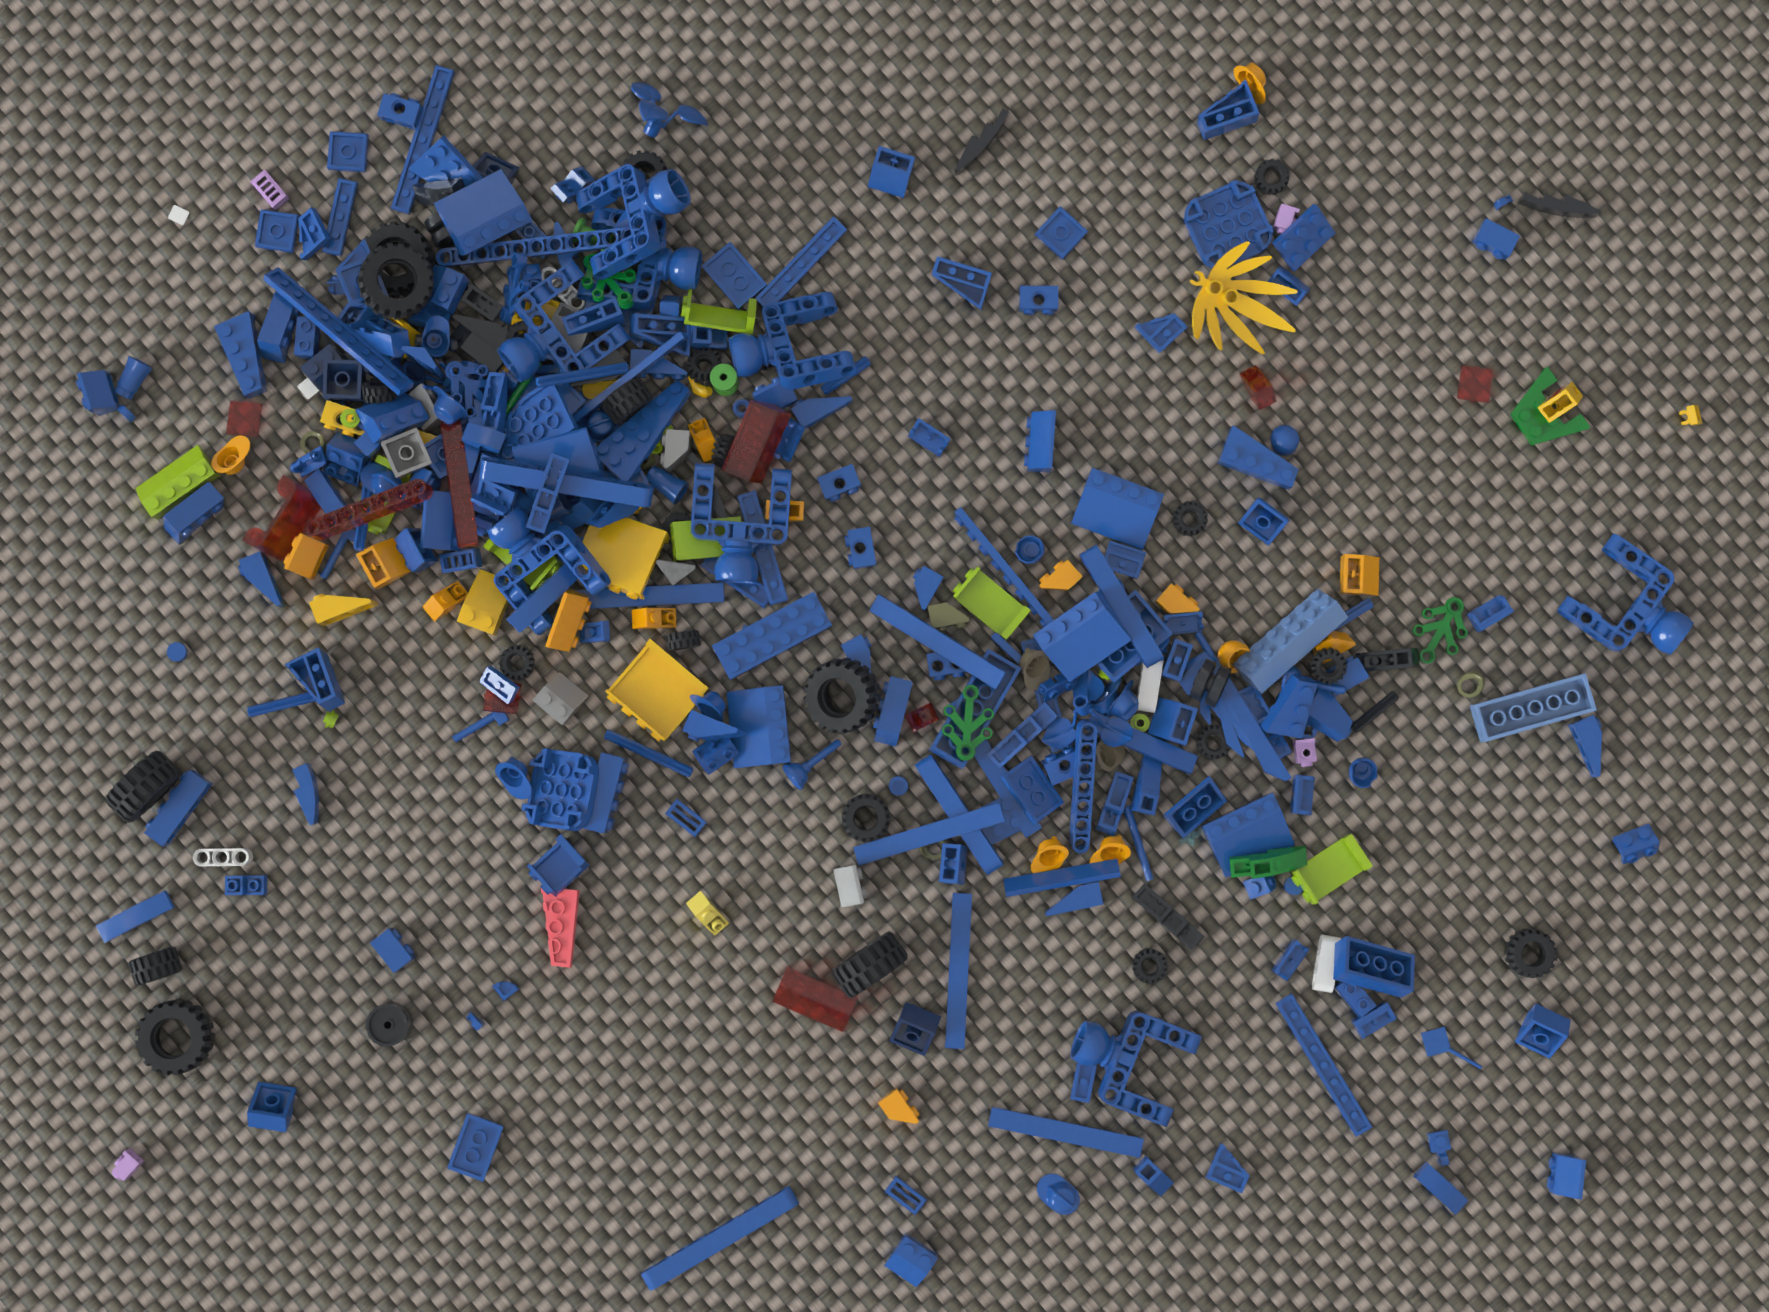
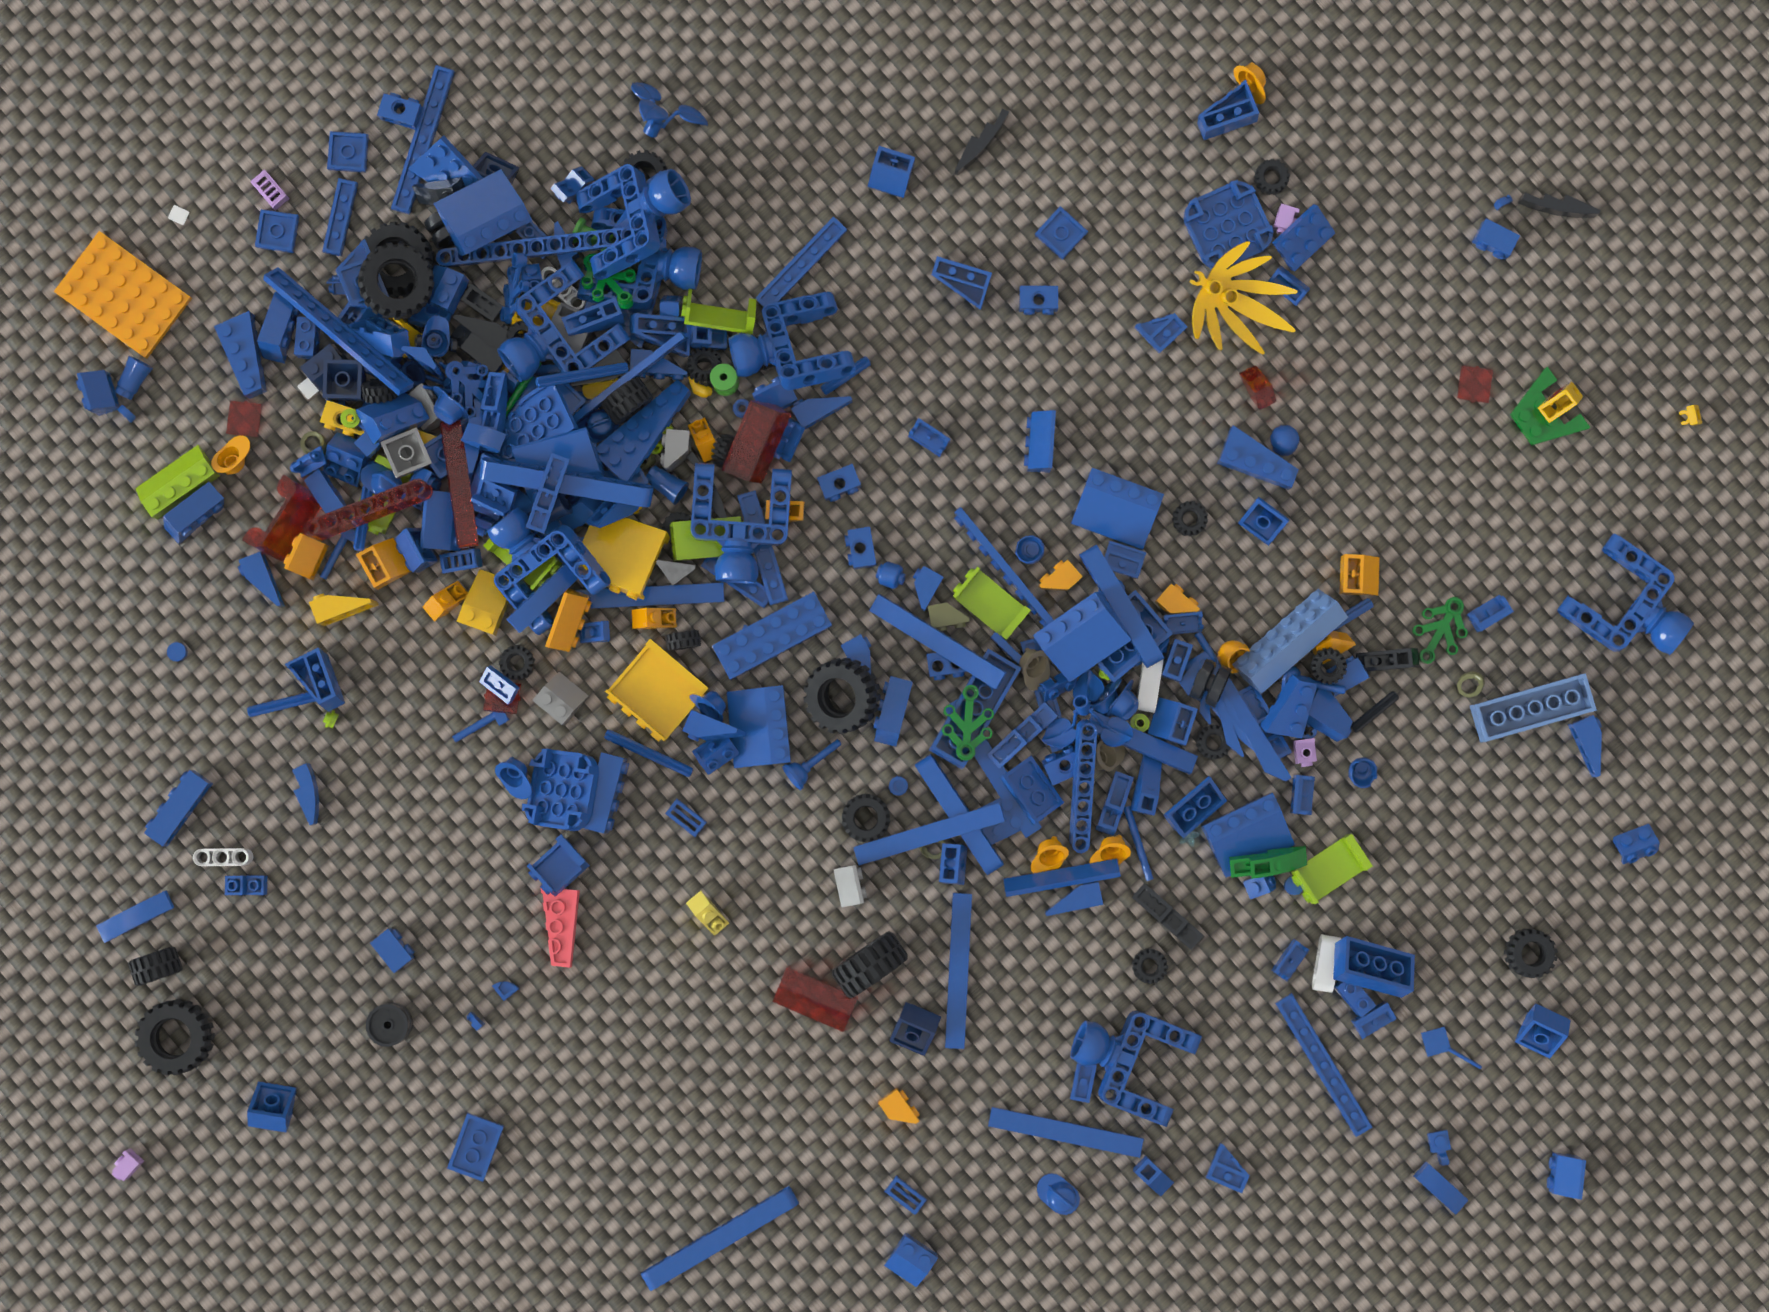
black tyre [105,750,181,823] -> none
blue wing [298,207,331,261] -> none
blue plate [701,242,767,310] -> none
clear red slope [905,703,939,733] -> none
none -> light orange plate [54,231,192,359]
none -> blue head [876,561,906,589]

